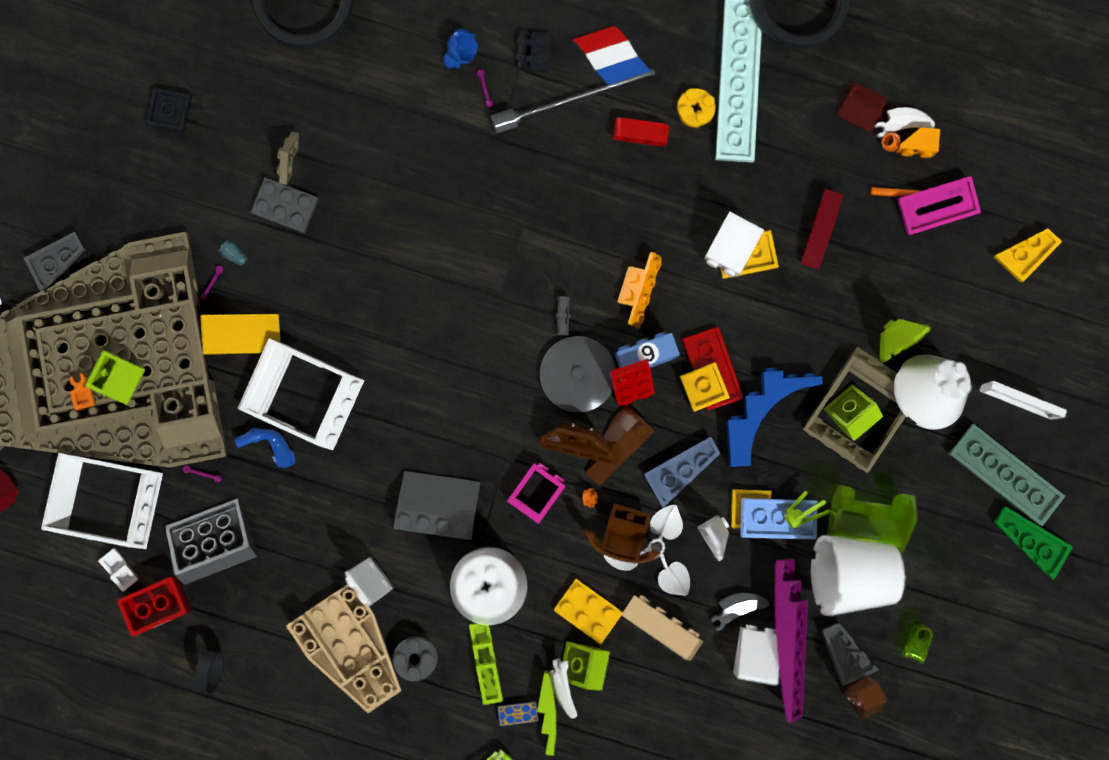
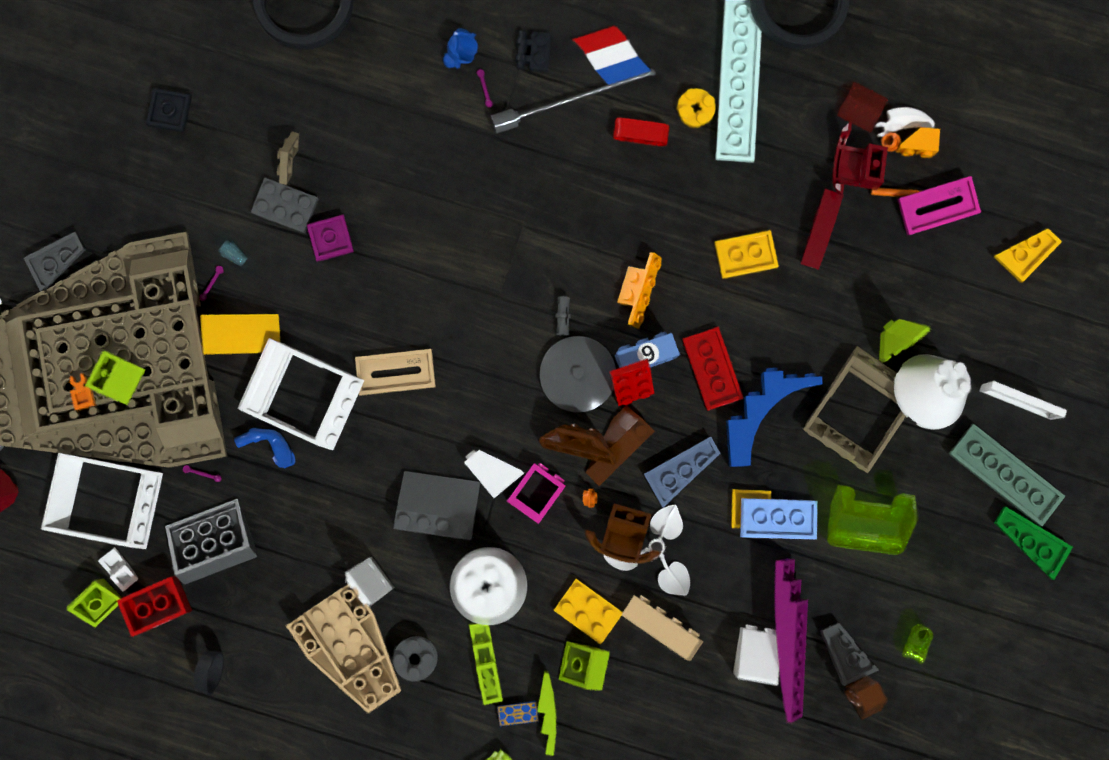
white piece [550,658,577,718] -> none
yellow tile [679,362,730,412] -> none
white wedge [697,515,729,561] -> none
white slope [704,212,764,277] -> none
dark grey piece [710,593,769,631] -> none
lime plant [784,491,830,529] -> none
white cone [811,536,904,615] -> none
lime slope [824,384,883,441] -> none
none -> lime slope [66,579,122,627]
none -> magenta plate [307,214,354,262]
none -> tan piece [355,349,436,396]
none -> white slope [464,450,524,498]
none -> dark red piece [832,122,888,195]

